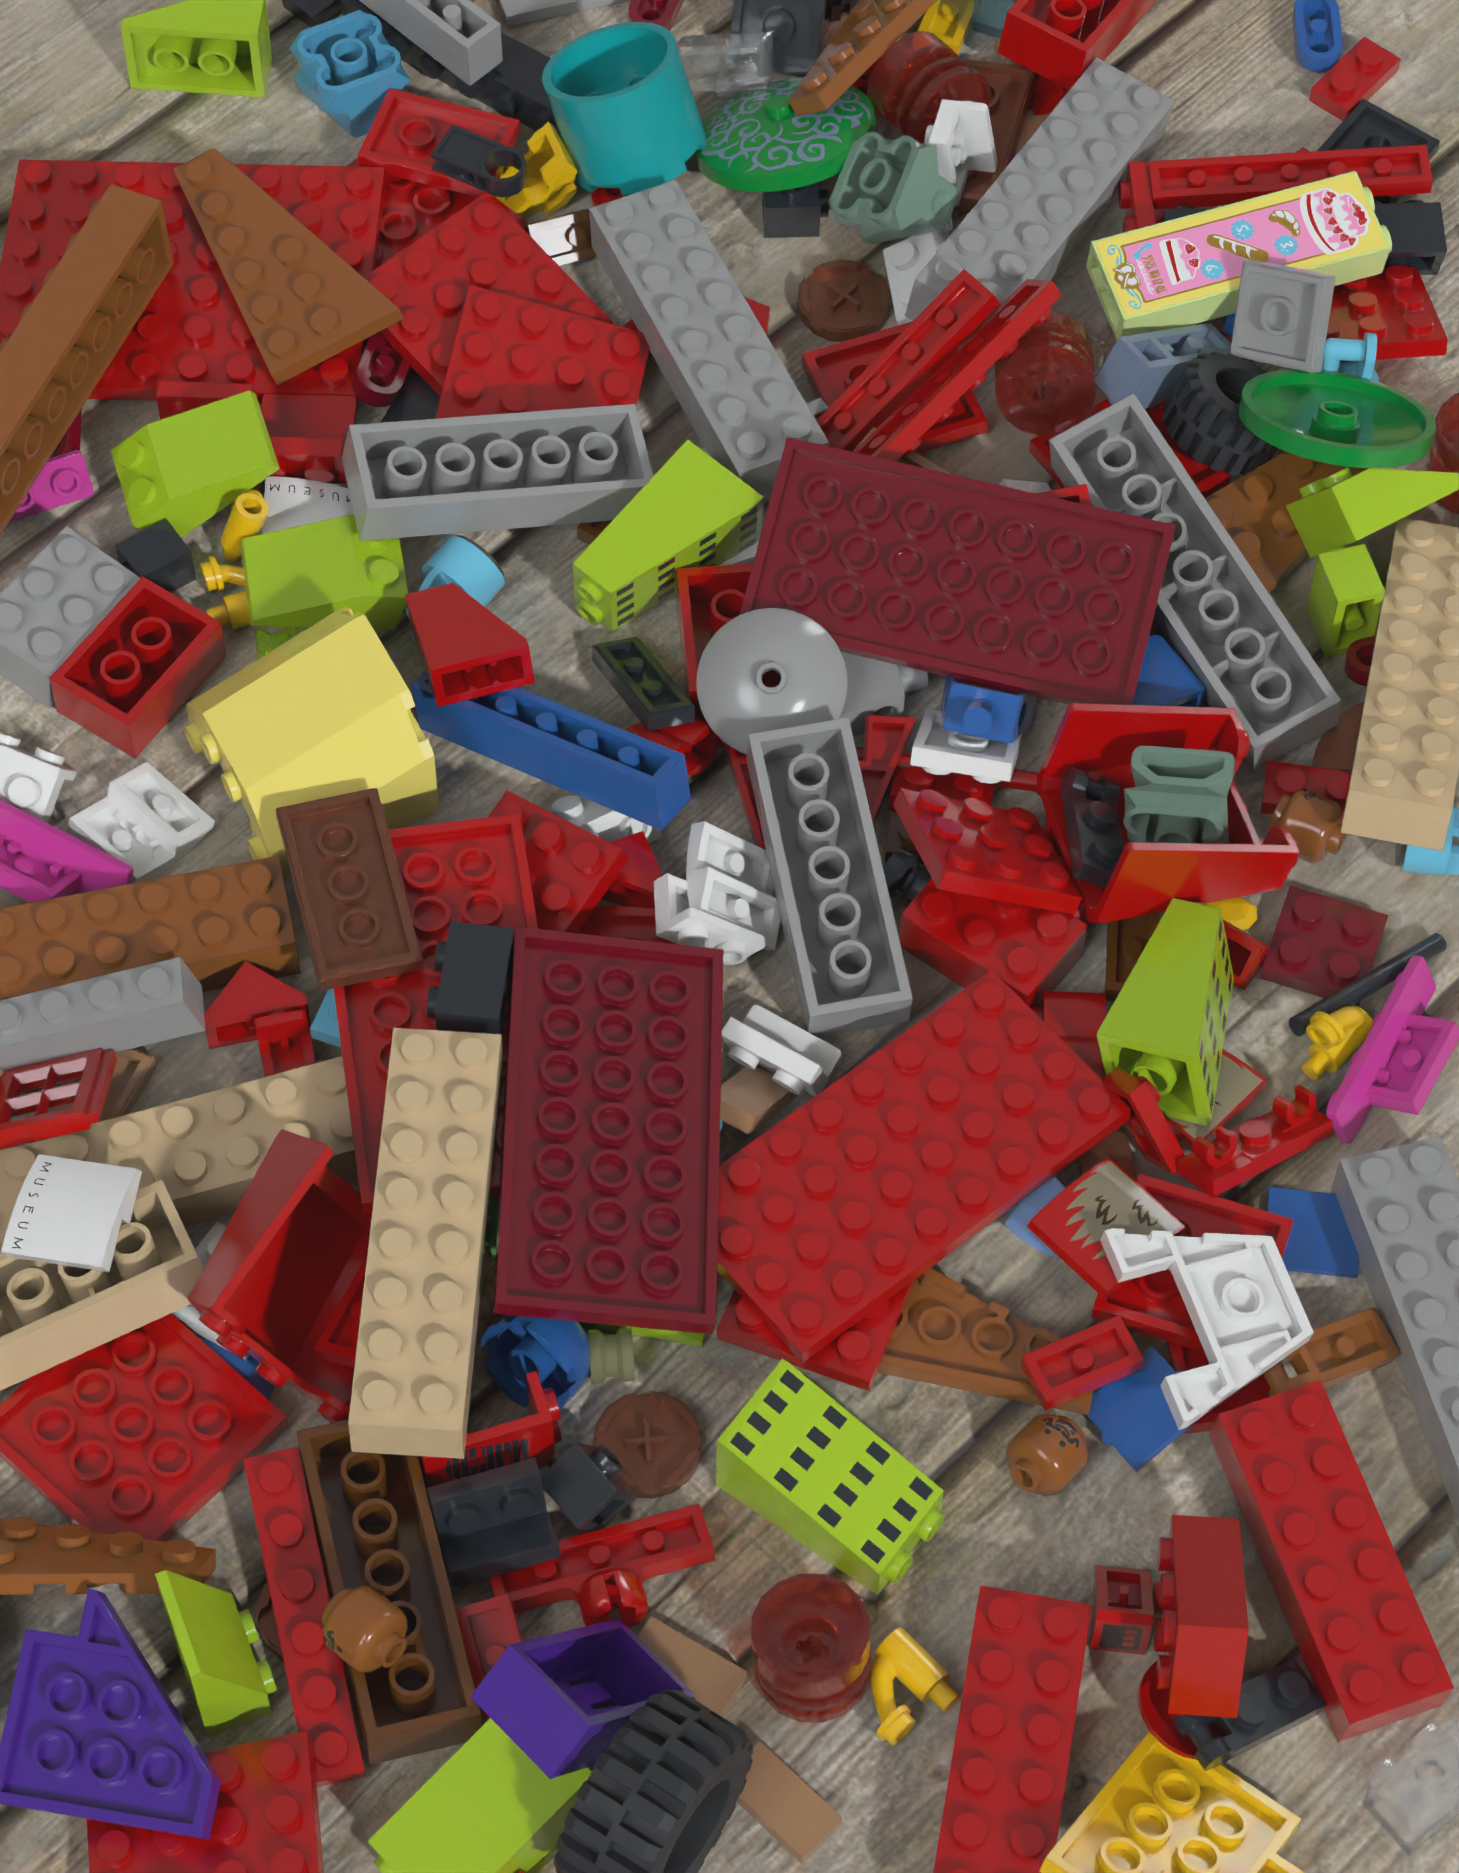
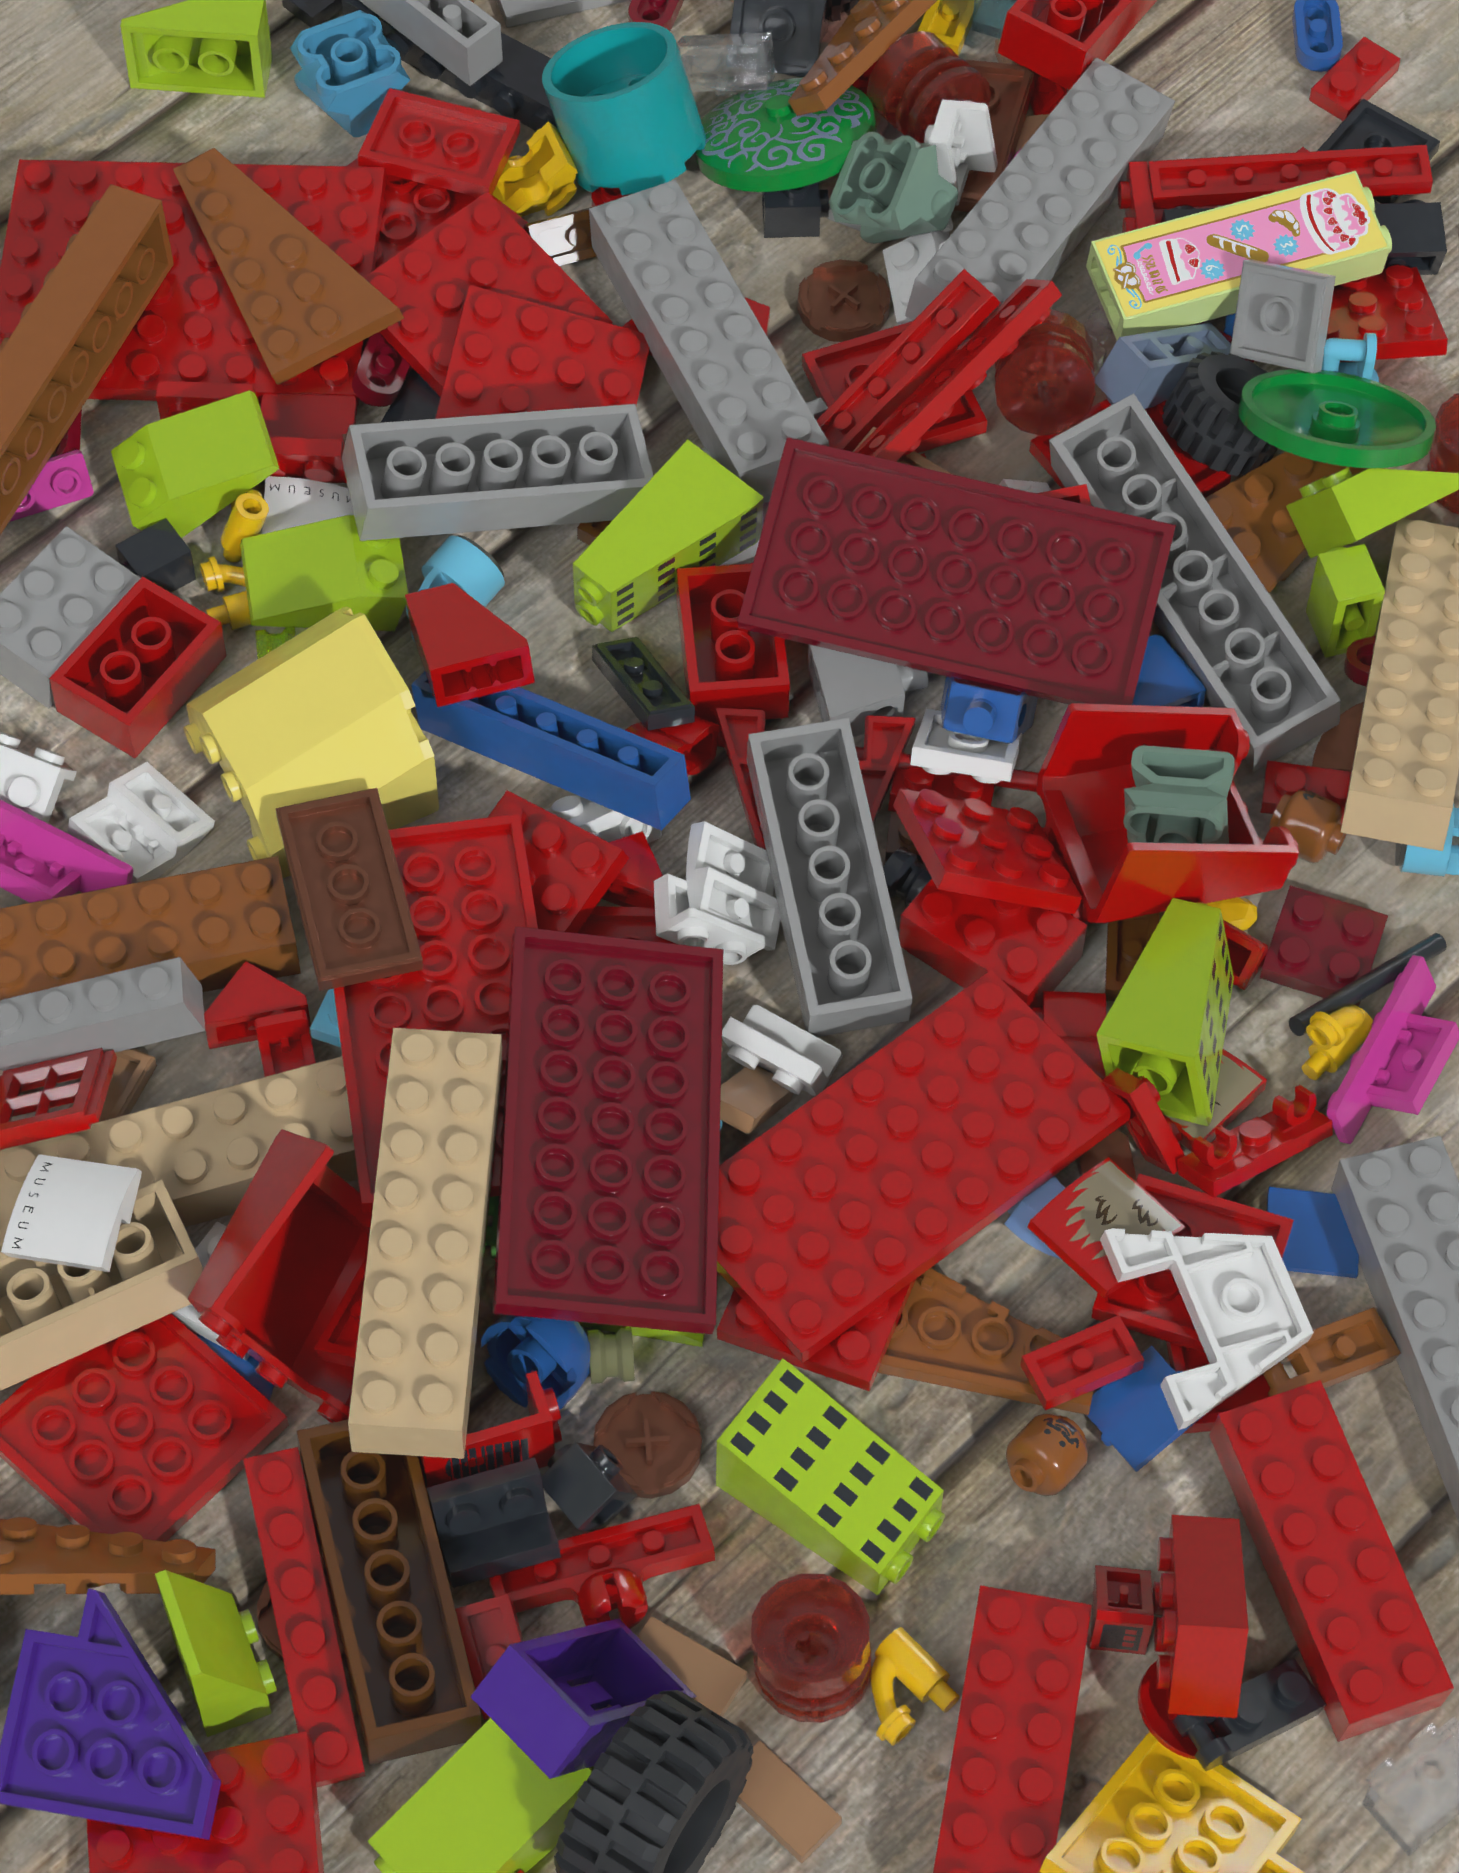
dark orange head [322,1586,407,1672] -> none
black brick [426,921,514,1036] -> none
black piece [431,124,527,197] -> none
light grey dish [696,608,848,755] -> none
black plate [1061,766,1124,888] -> none

